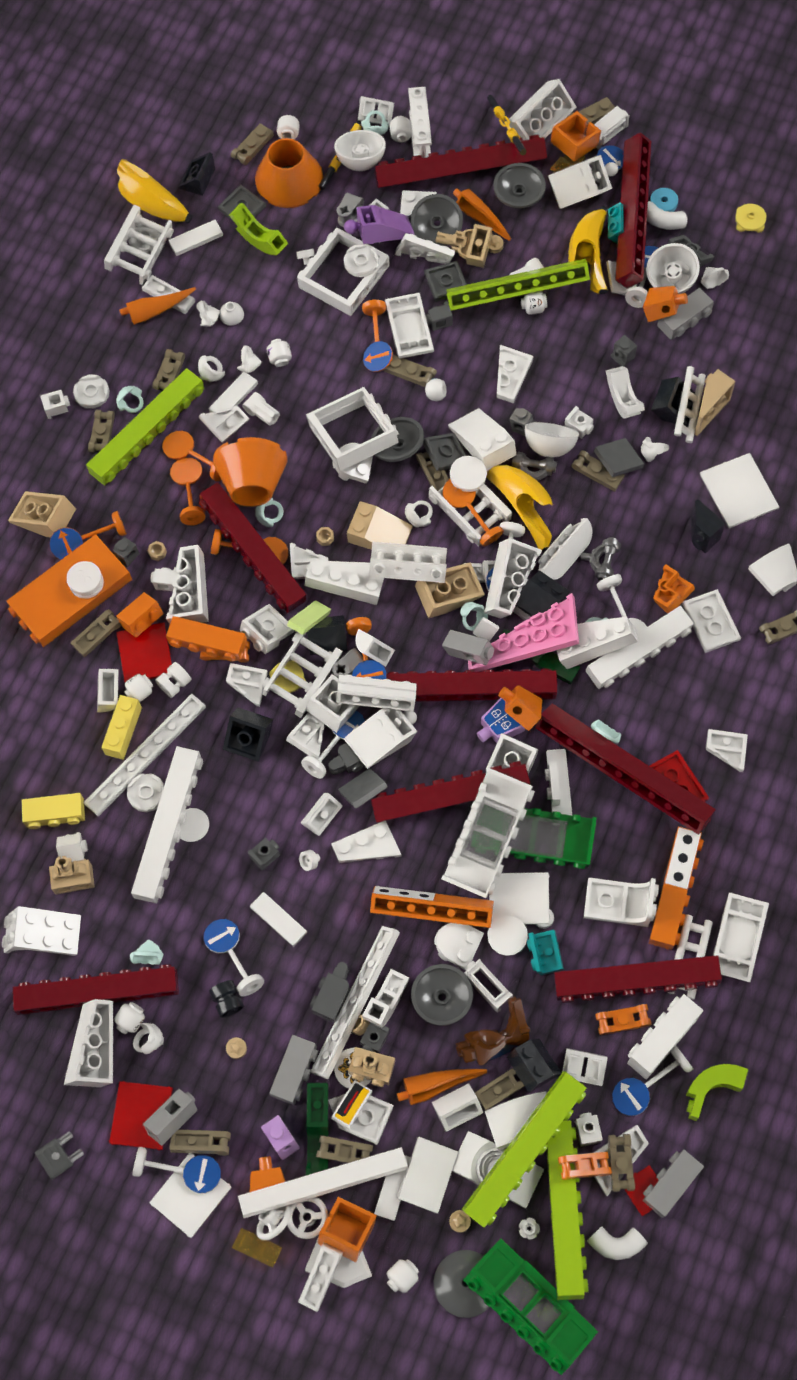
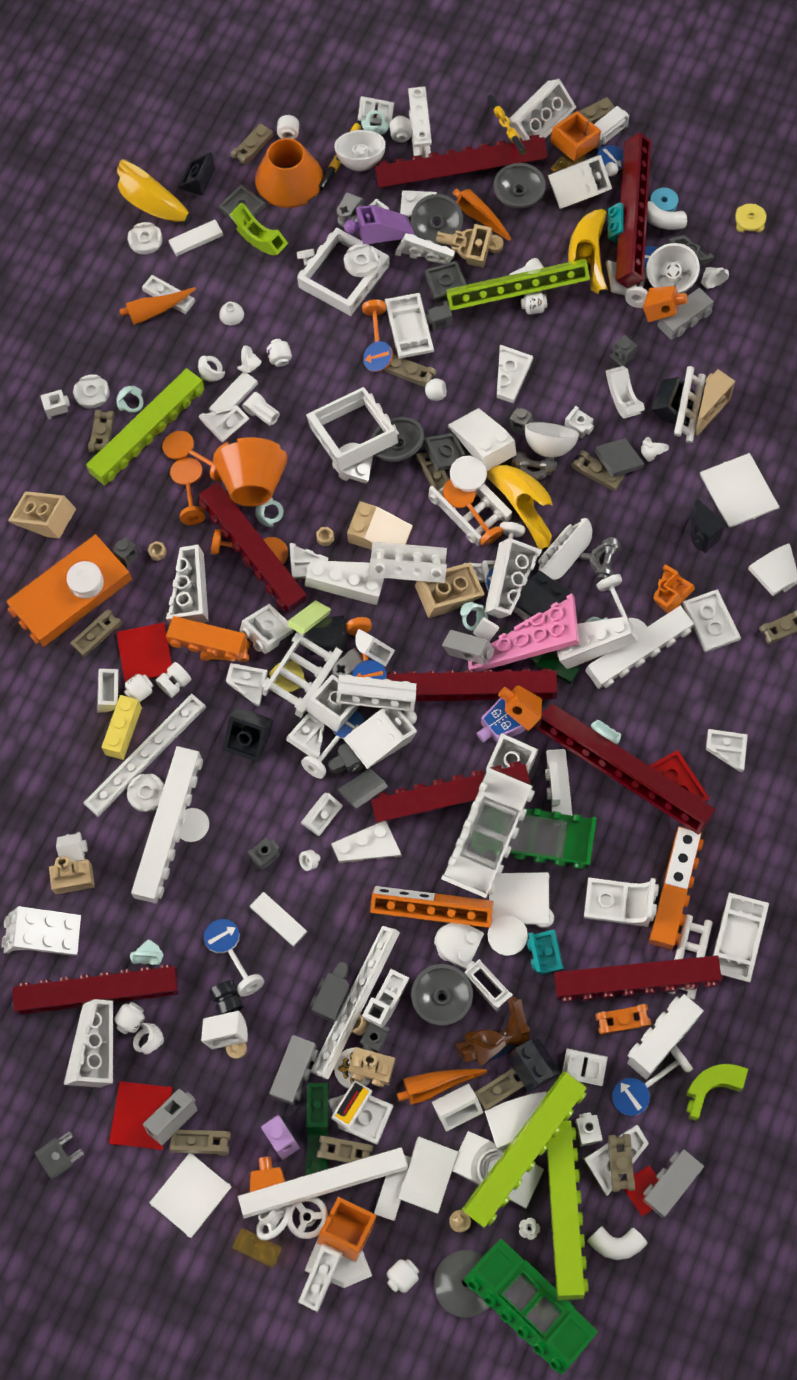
light yellow brick [22,793,85,829] -> none
piece [50,511,127,559] -> none
white fence [104,205,174,285] -> none
orange brick [116,592,164,637] -> none
piece [133,1147,221,1193] -> none
white brick [151,567,177,592] -> none
dark tan plate [153,349,185,390] -> none
white piece [196,300,220,327] -> none
white piece [405,500,433,527] -> none
orange plate [558,1152,612,1180] -> none
none -> white brick [201,1011,248,1049]

